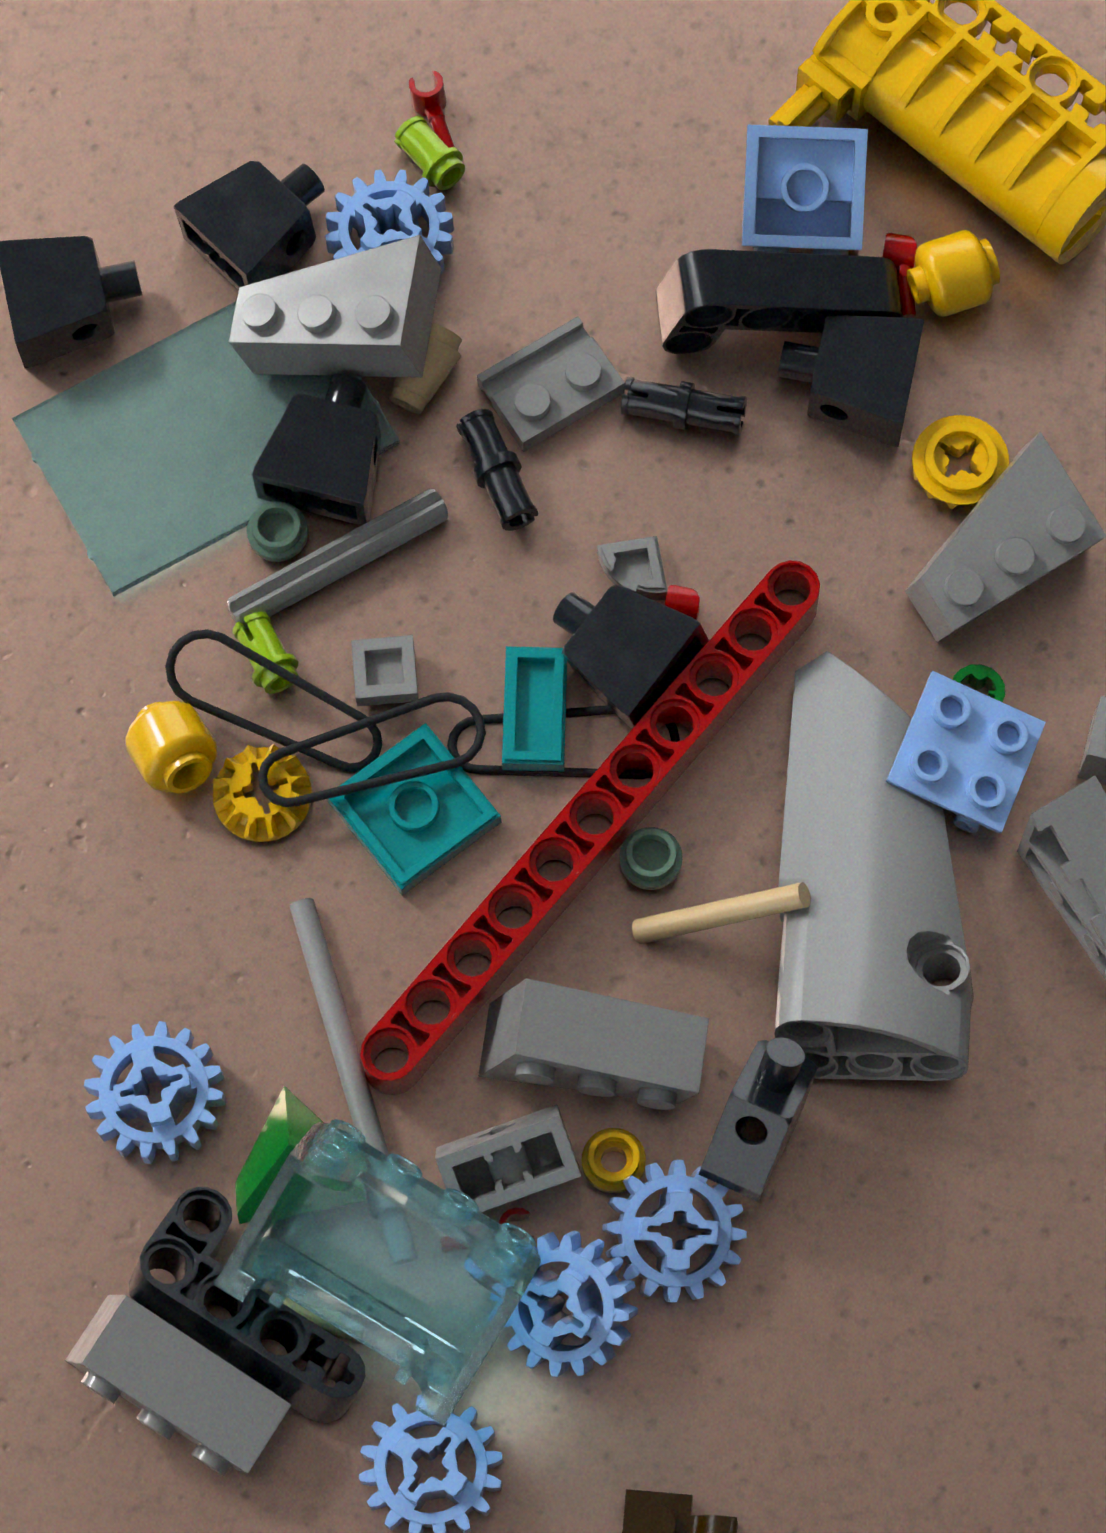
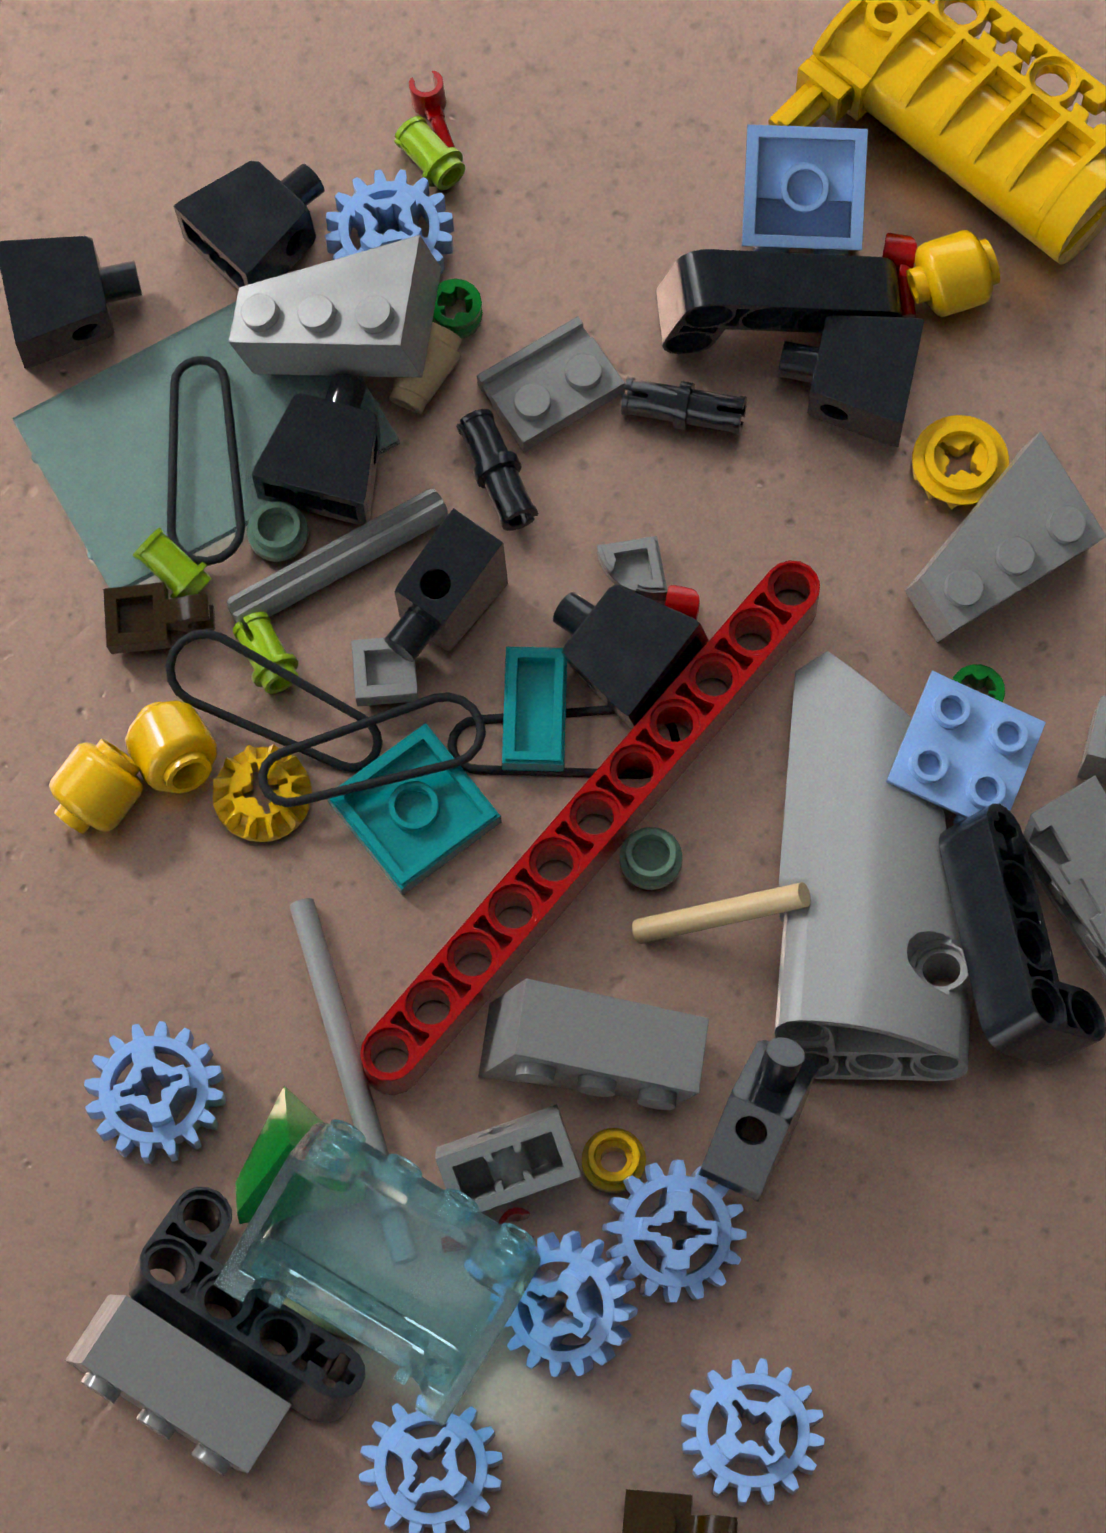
none -> yellow head [49,739,143,834]
none -> dark brown plate [103,582,215,654]
none -> lime pin [132,527,212,599]
none -> black piece [167,356,245,566]
none -> black torso [384,508,508,662]
none -> green bush [432,278,483,339]
none -> light blue gear [681,1358,825,1506]
none -> black beam [939,803,1106,1065]

